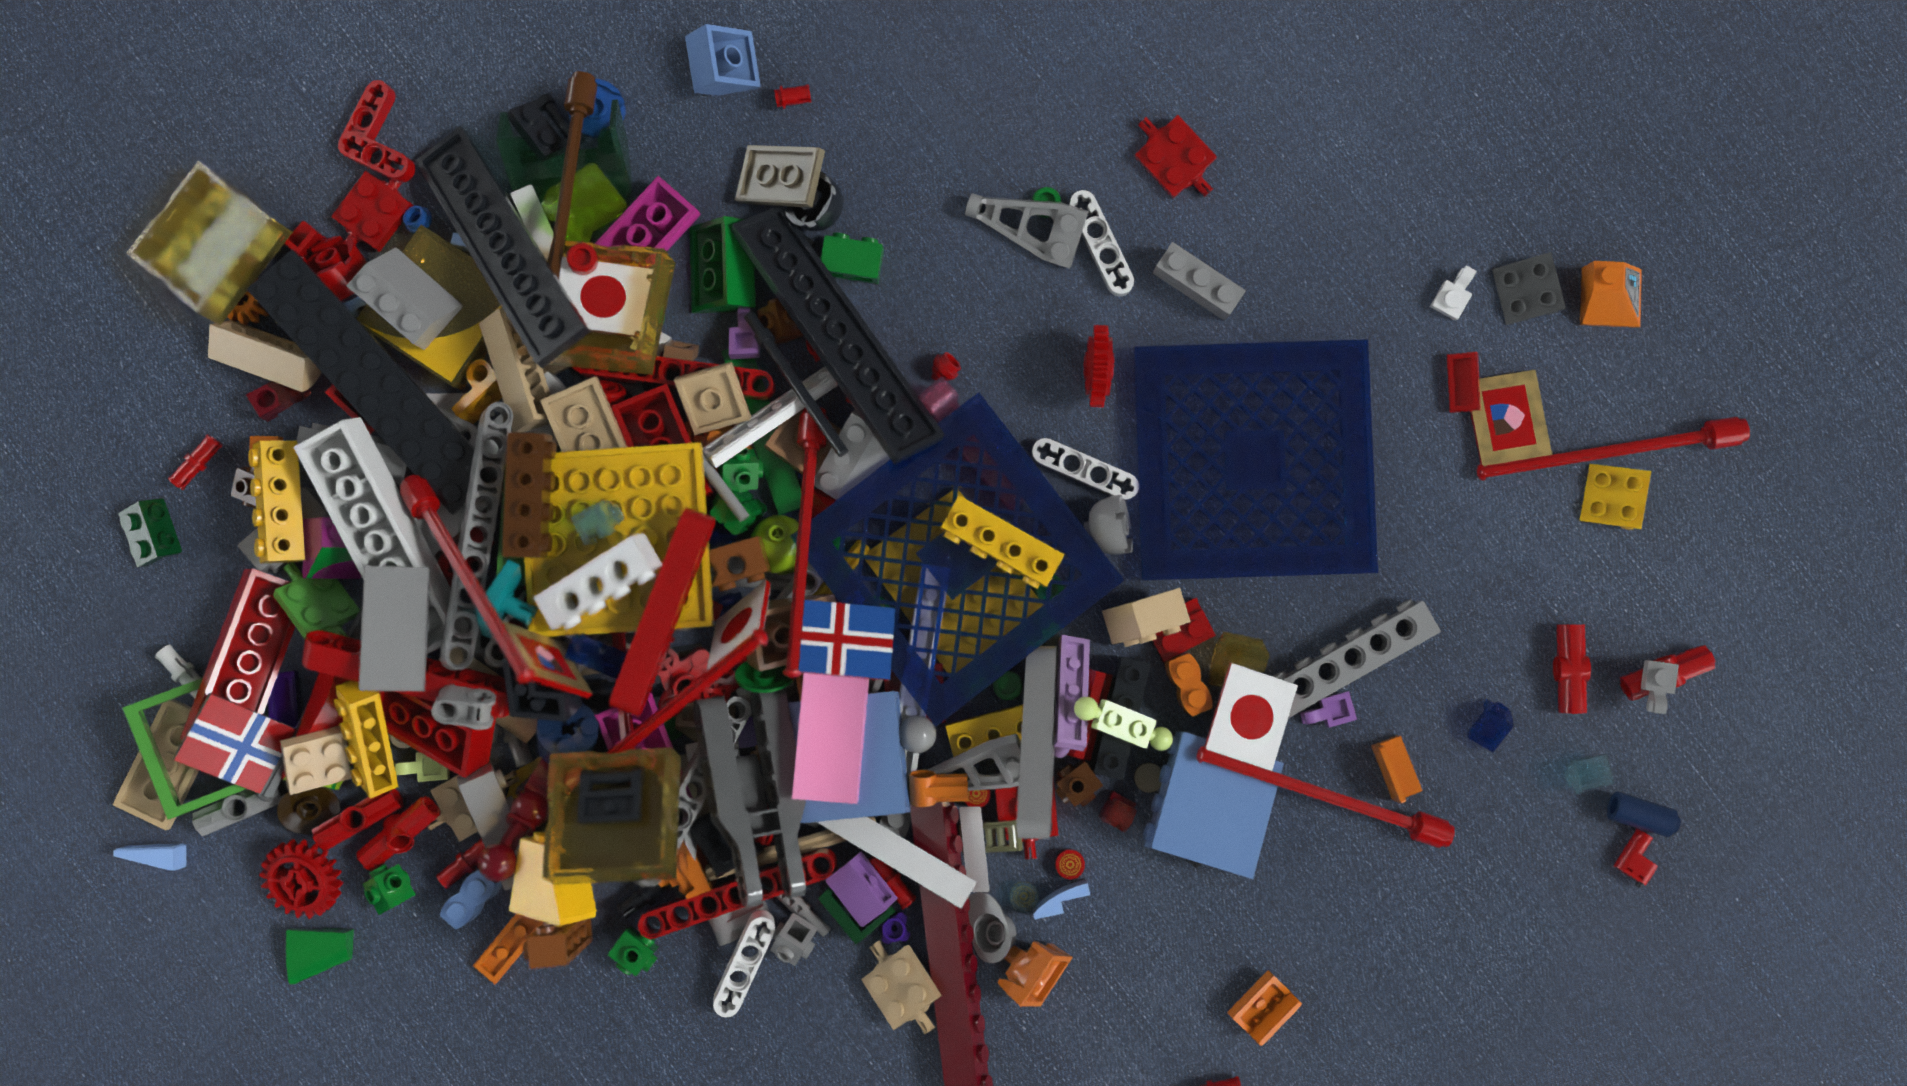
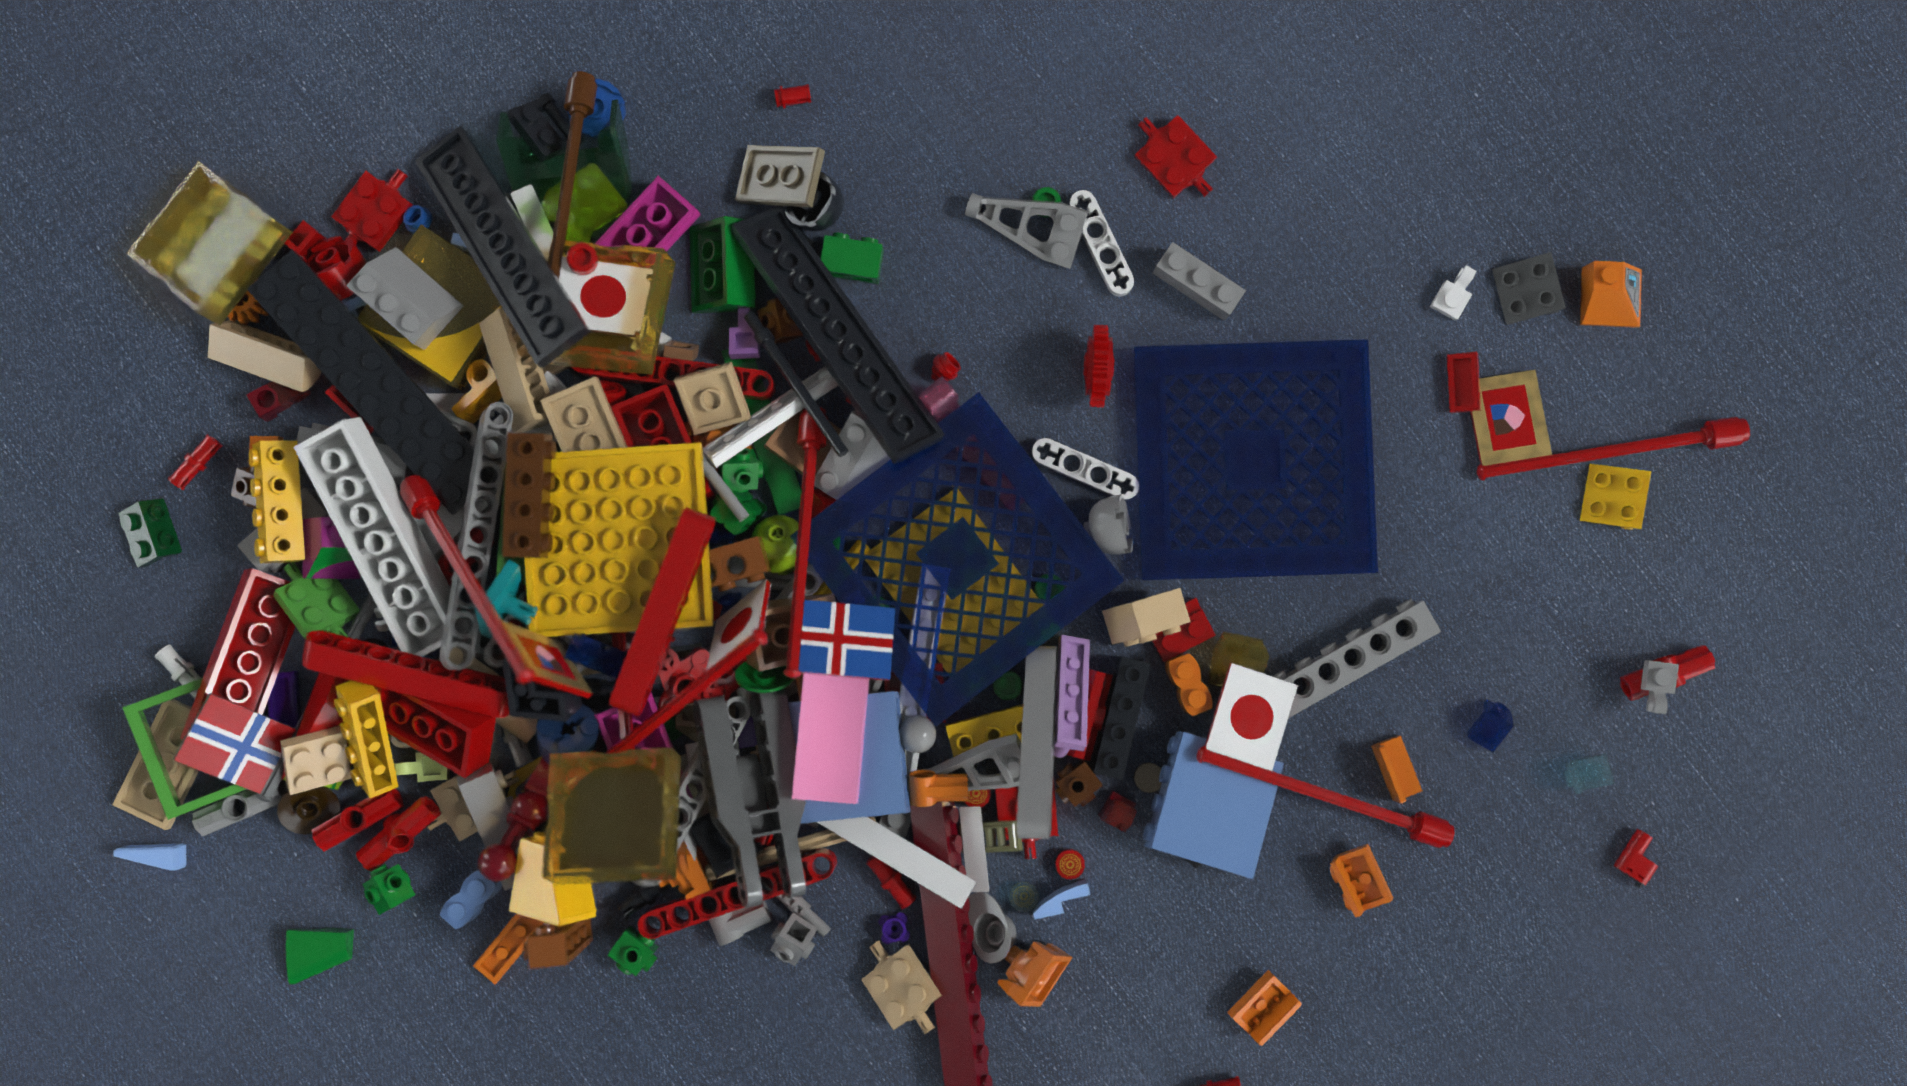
red gear [259,839,343,919] -> none
red beam [338,80,415,183] -> none
light grey tile [359,566,430,691] -> none
light grey piece [432,685,496,730] -> none
red pin [436,838,486,889] -> none
white brick [533,533,662,630] -> none
clear light blue brick [571,500,624,545] -> none
black plate [577,767,646,825] -> none
medium blue slope [685,24,761,96] -> none
white beam [713,910,775,1017] -> none
dark green tile [818,888,896,945] -> none
medium lavender panel [826,851,897,927] -> none
yellow brick [940,495,1064,589] -> none
yellowish green plate [1074,696,1173,751] -> none
medium lavender plate [1299,691,1357,728] -> none
red piece [1553,624,1591,714] -> none
dark blue brick [1607,791,1681,838] -> none
none -> orange bracket [1330,844,1393,918]

